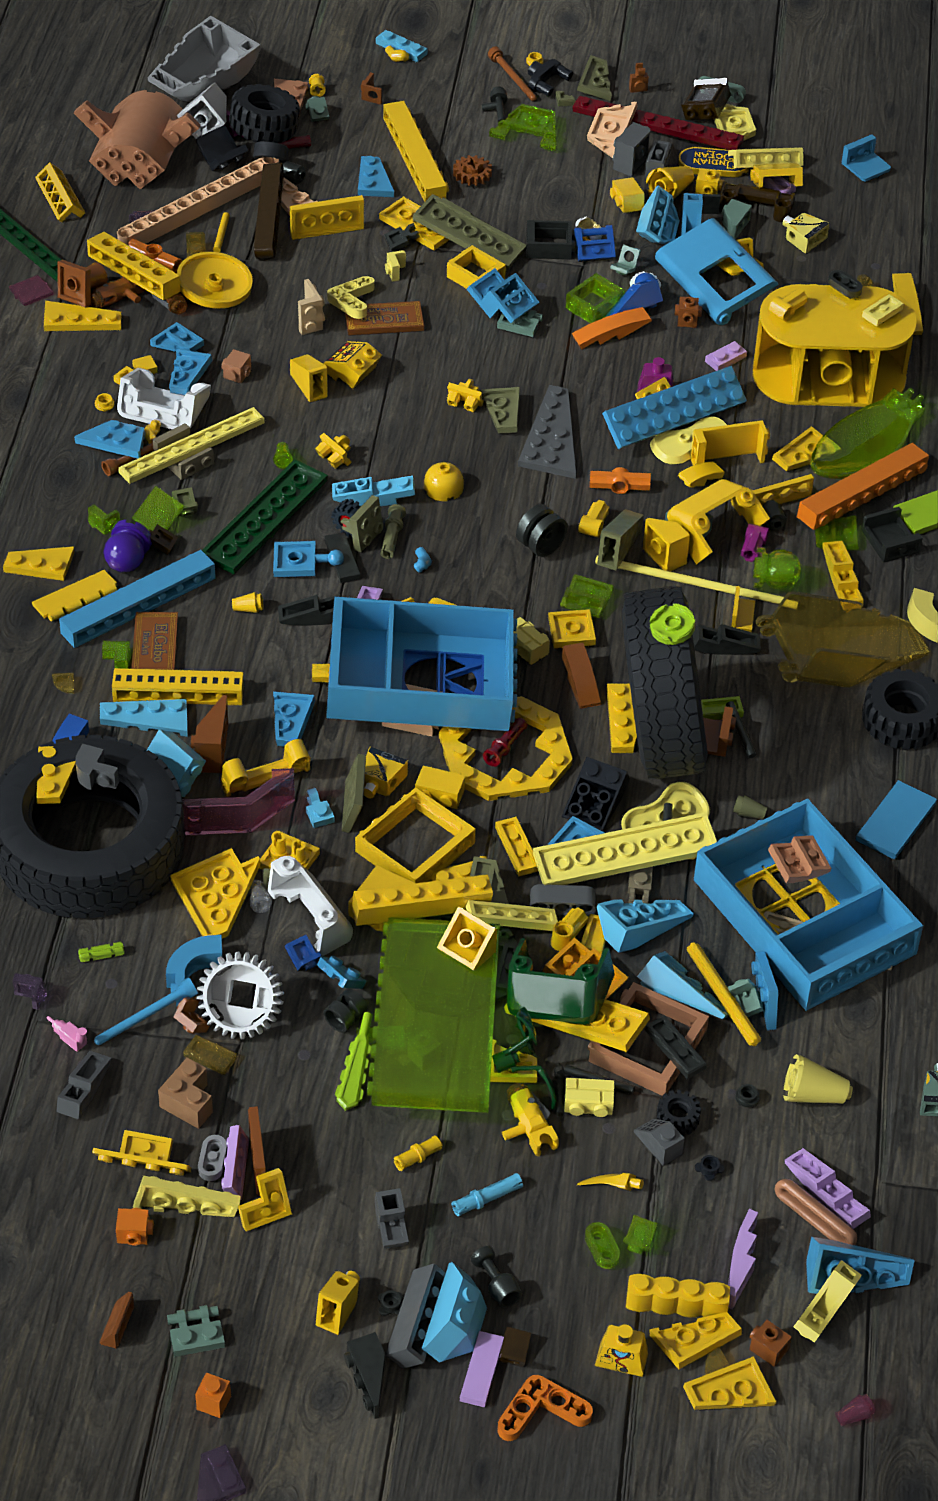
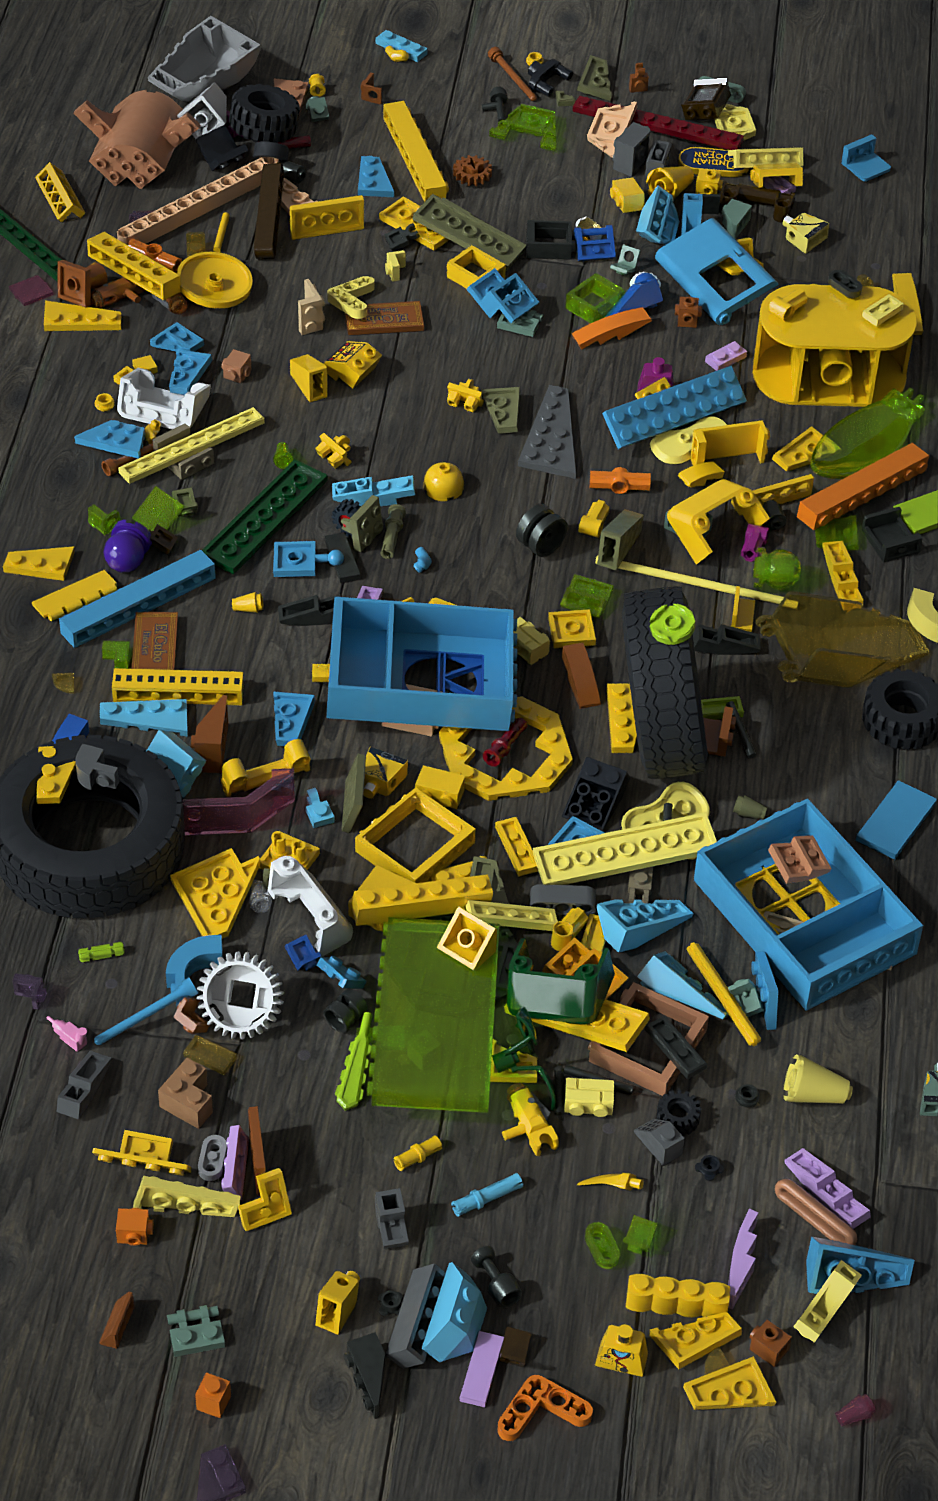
yellow slope [643,518,690,572] -> none

